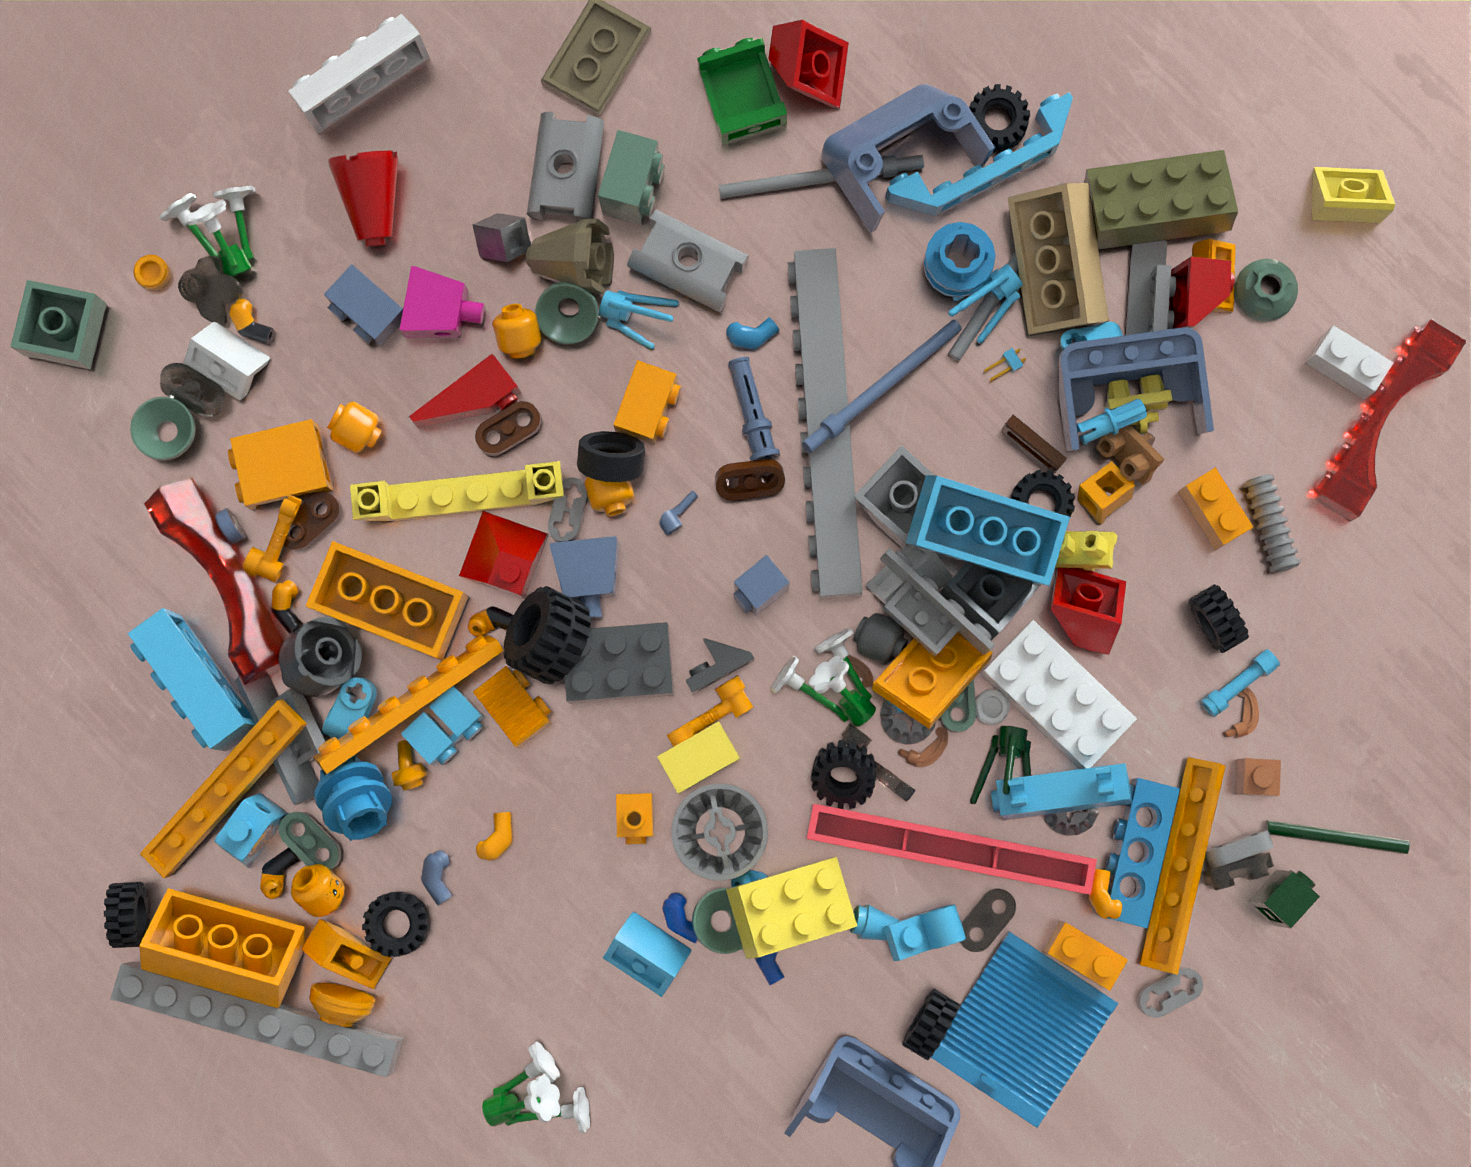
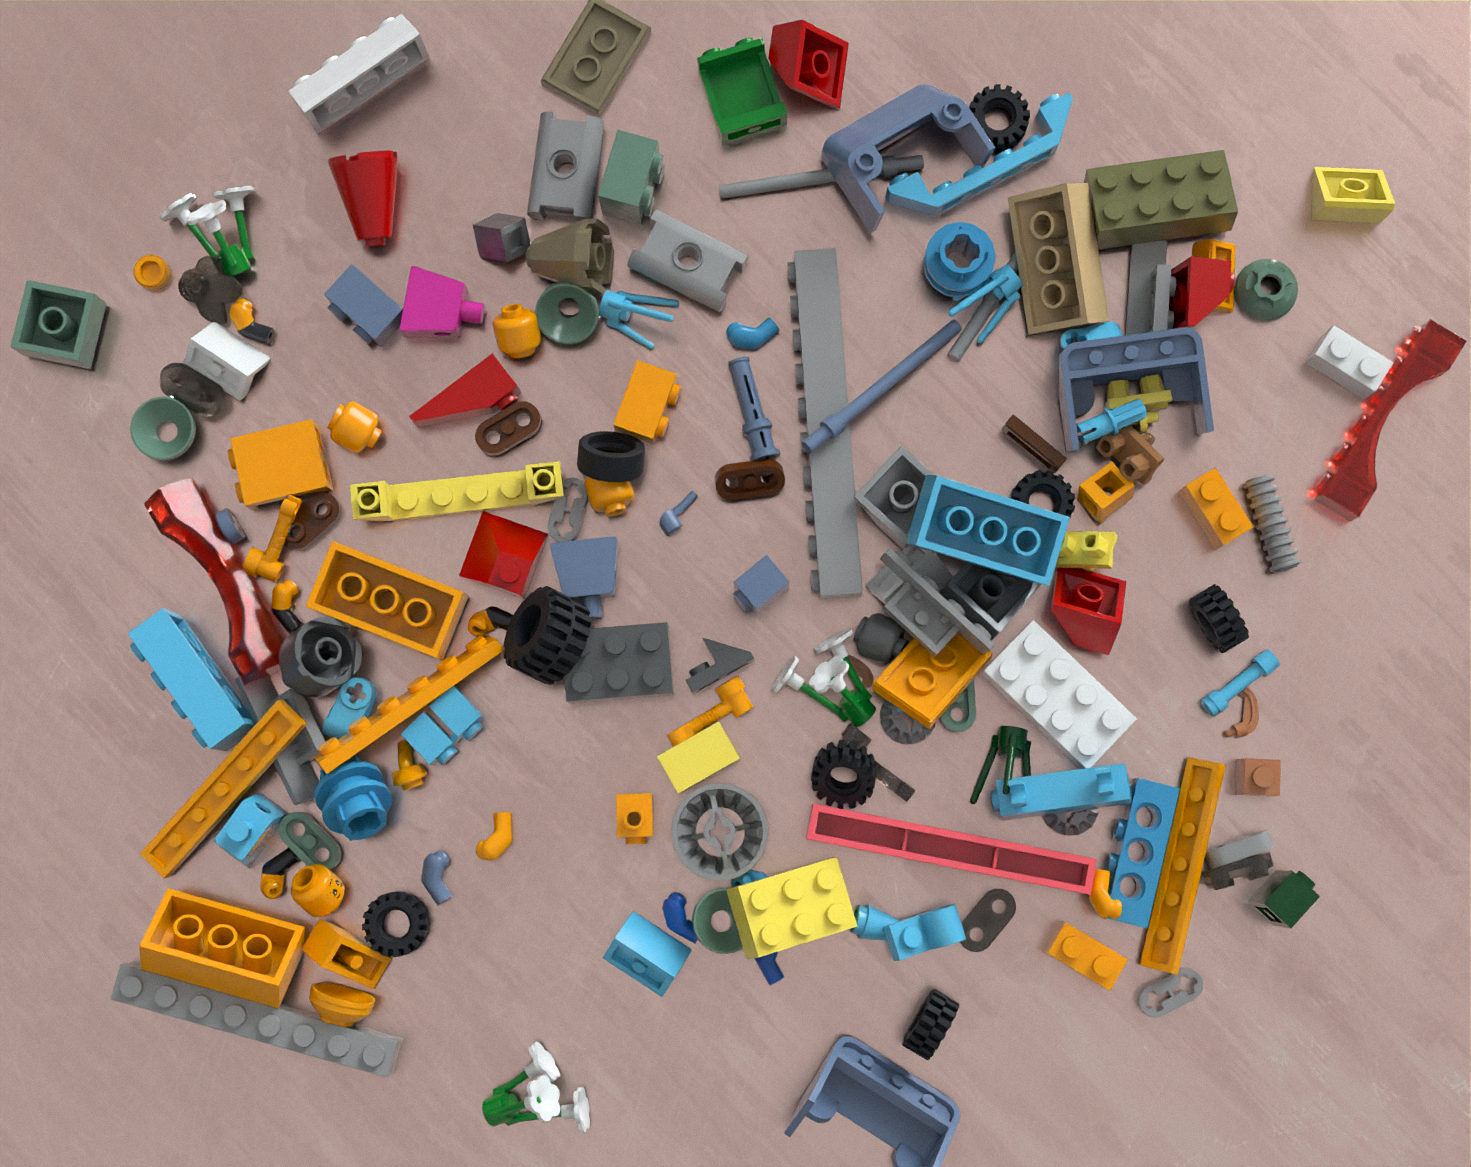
black tyre [104,882,150,948] -> none
light orange brick [473,666,552,748] -> none
nougat piece [898,727,948,767] -> none
dark azure door [931,931,1118,1128] -> none
white tile [975,689,1010,725] -> none
piece [984,348,1026,381] -> none
dark green bar [1265,820,1410,854] -> none

